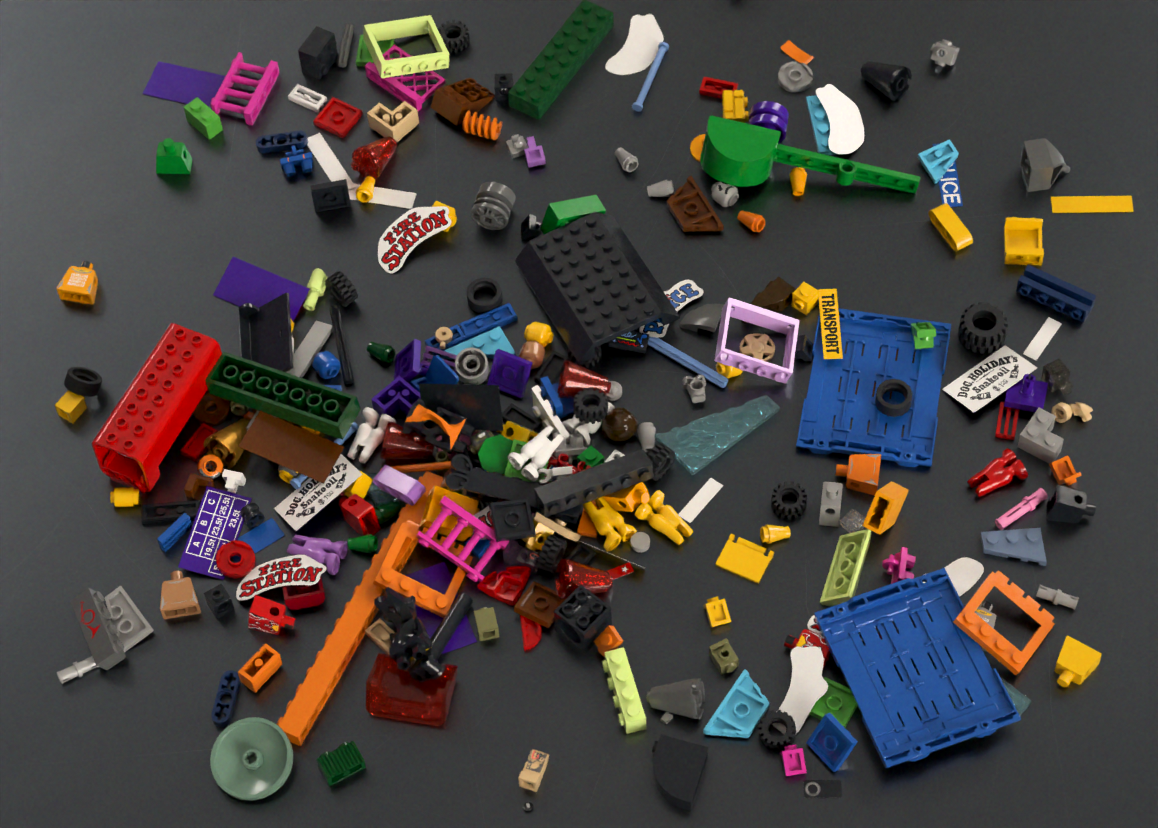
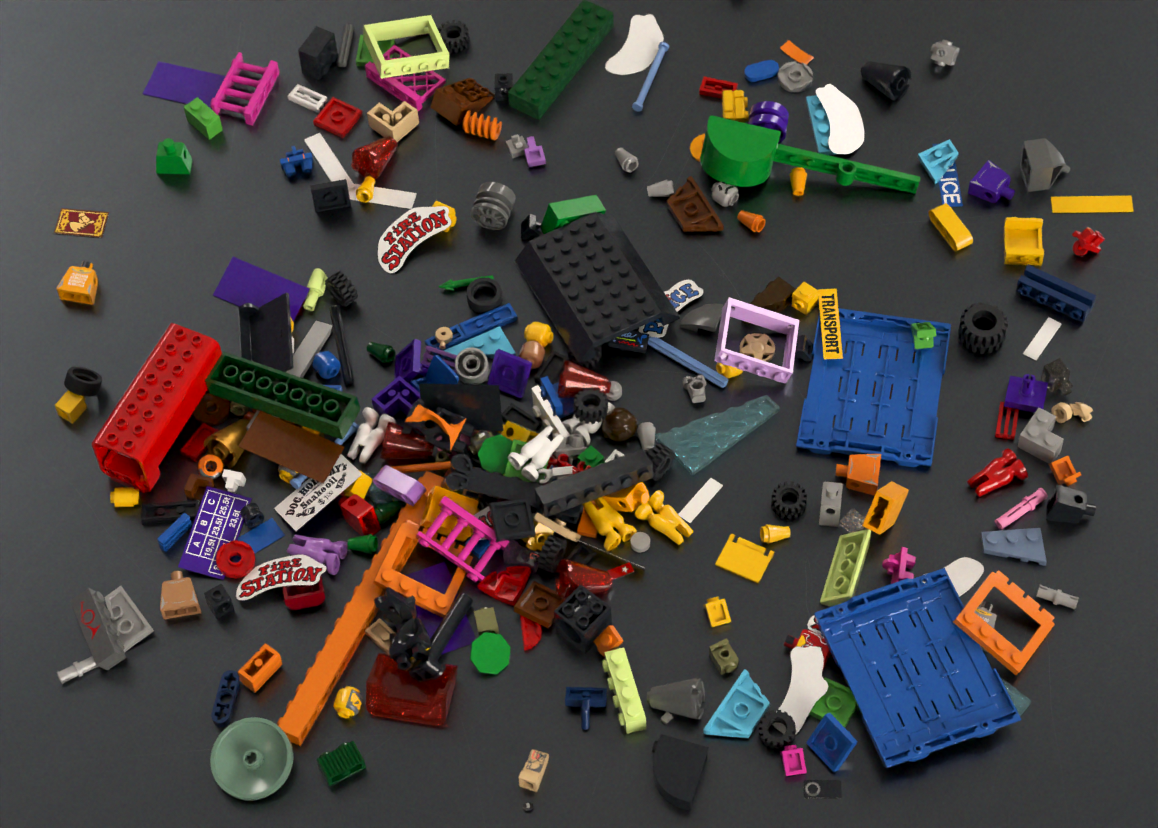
red torso [248,595,296,635] -> none
dark blue beam [256,131,308,154] -> none
black tyre [875,379,913,417] -> none
white sticker [942,345,1037,413] -> none
yellow torso [1054,635,1102,687] -> none
none -> sticker [54,208,109,238]
none -> yellow head [333,686,363,718]
none -> green piece [439,275,494,291]
none -> green piece [470,632,511,674]
none -> dark blue plate [565,687,607,730]
none -> blue tile [744,60,779,82]
none -> dark purple torso [968,160,1015,203]
none -> red hips [1072,227,1105,256]

